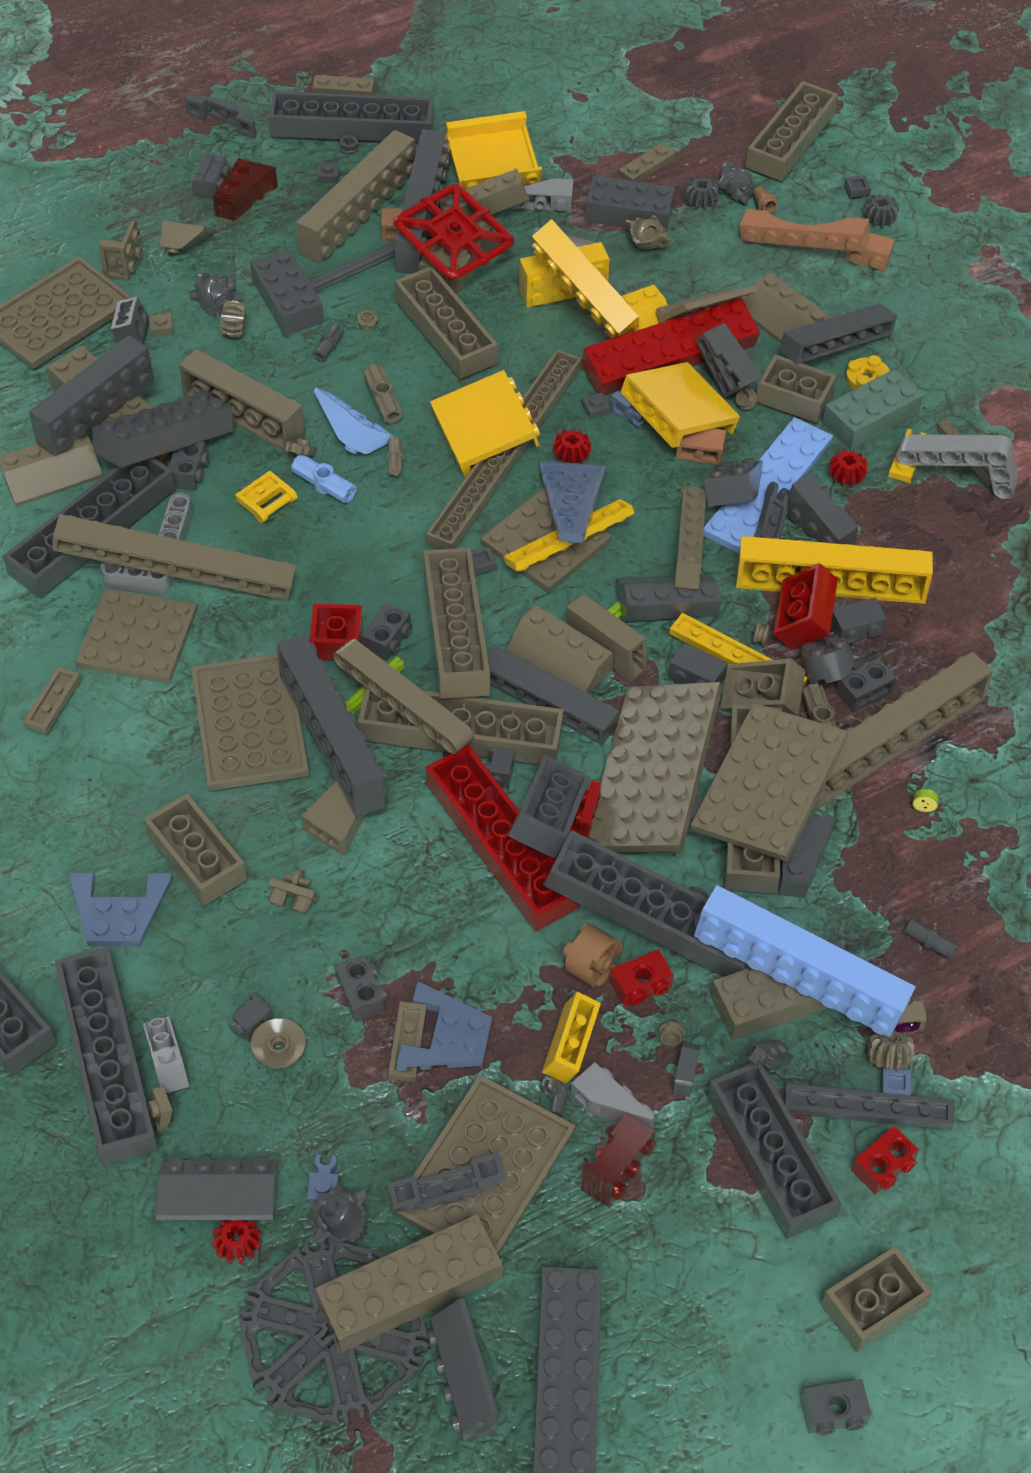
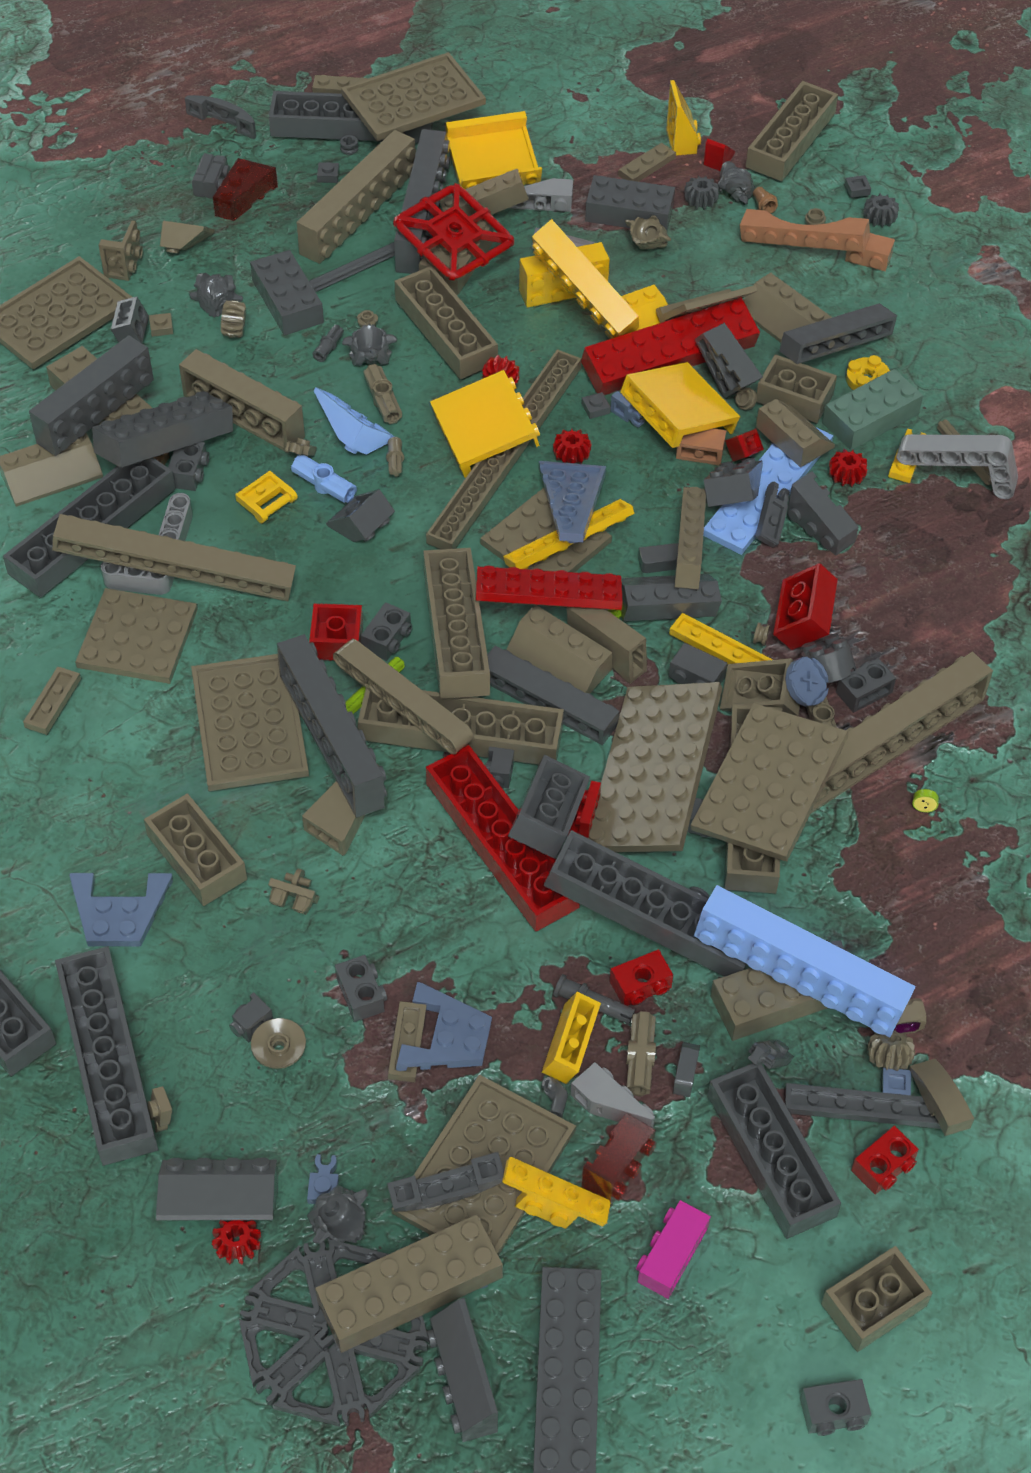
light grey slope [143,1016,189,1094] -> none
medium nougat panel [381,208,402,241] -> none
dark grey plate [471,547,497,575] -> none
medium nougat brick [563,923,623,988] -> none
dark tan plate [658,1021,685,1046] -> none
yellow brick [736,536,933,604] -> none
dark grey wedge [779,816,836,898] -> none
dark grey brick [830,598,887,643] -> none
dark grey pin [904,919,959,960] -> none
none -> dark grey slope [326,489,395,542]
none -> dark tan plate [341,52,486,141]
none -> dark grey hair [342,324,397,366]
none -> red plate [476,566,622,610]
none -> red gear [482,354,520,385]
none -> yellow bracket [502,1157,611,1229]
none -> dark grey pin [553,974,636,1025]
none -> dark tan piece [626,1011,656,1096]
none -> dark pink brick [636,1200,711,1299]
none -> dark grey piece [638,543,678,573]
none -> yellow slope [666,80,701,156]
none -> red slope [704,138,736,171]
none -> red slope [725,429,764,461]
none -> dark tan slope [756,399,835,468]
none -> sand blue tile [785,657,829,706]
none -> dark tan plate [805,208,826,225]
none -> dark tan slope [909,1059,974,1136]

